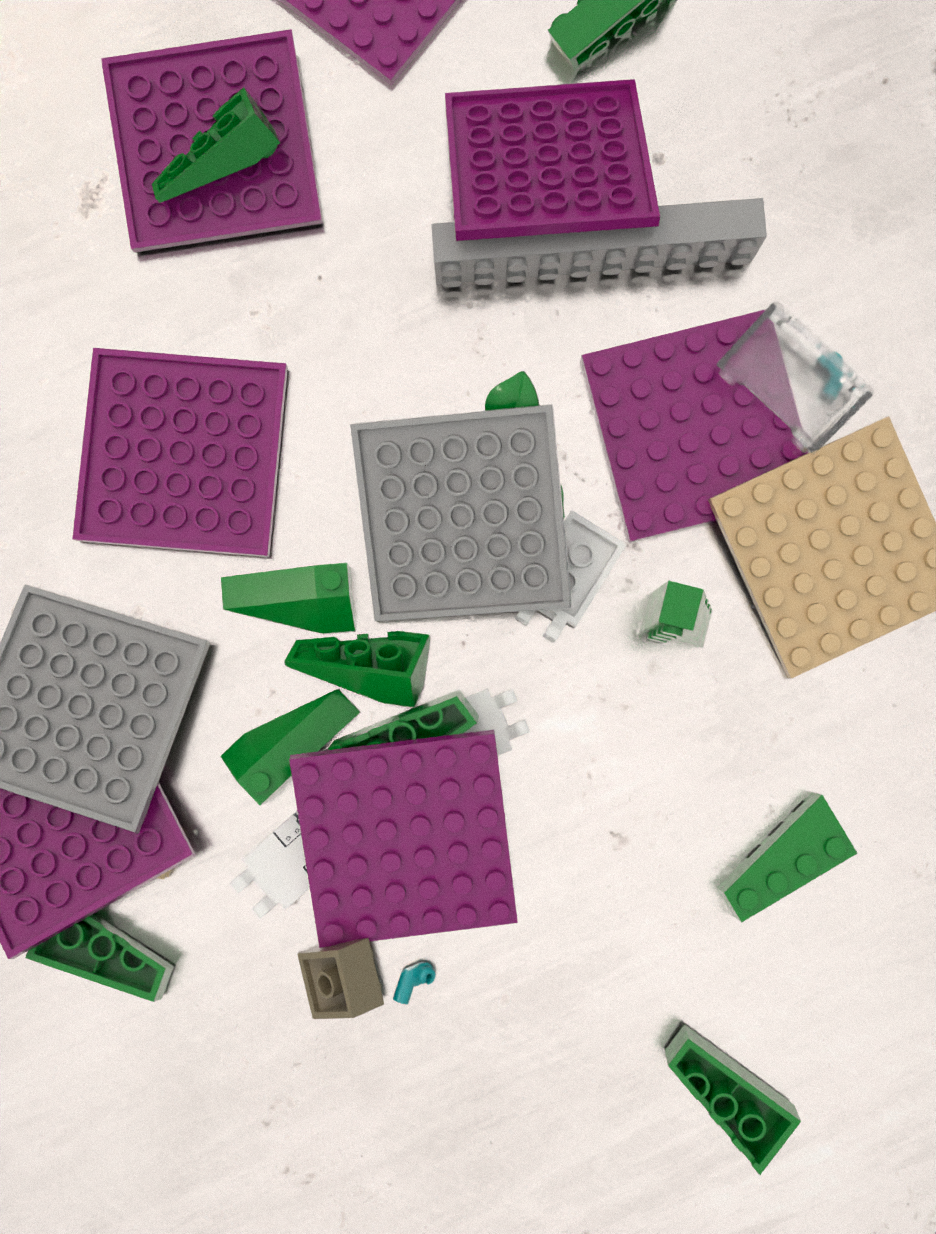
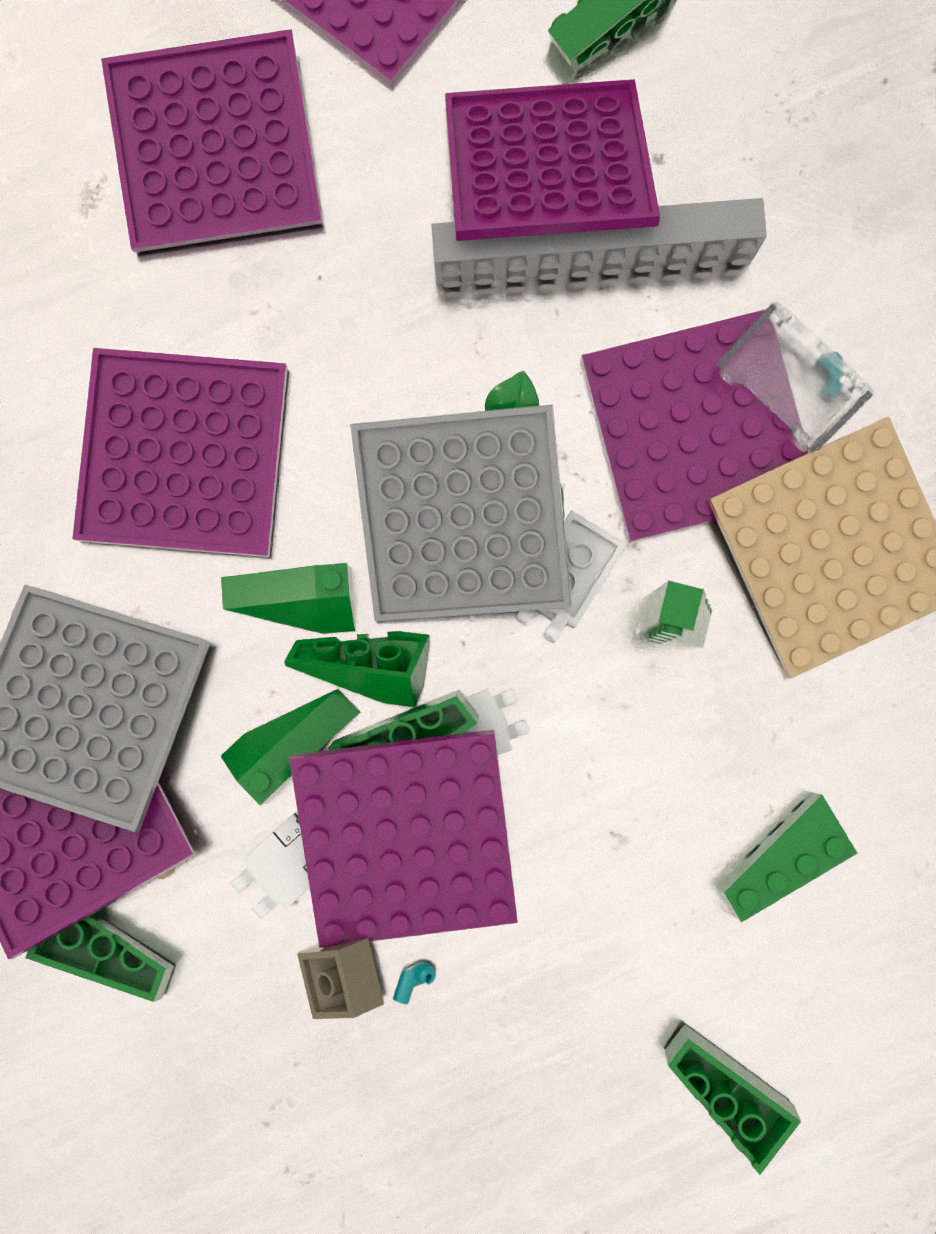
green wedge [152,87,280,203] -> none

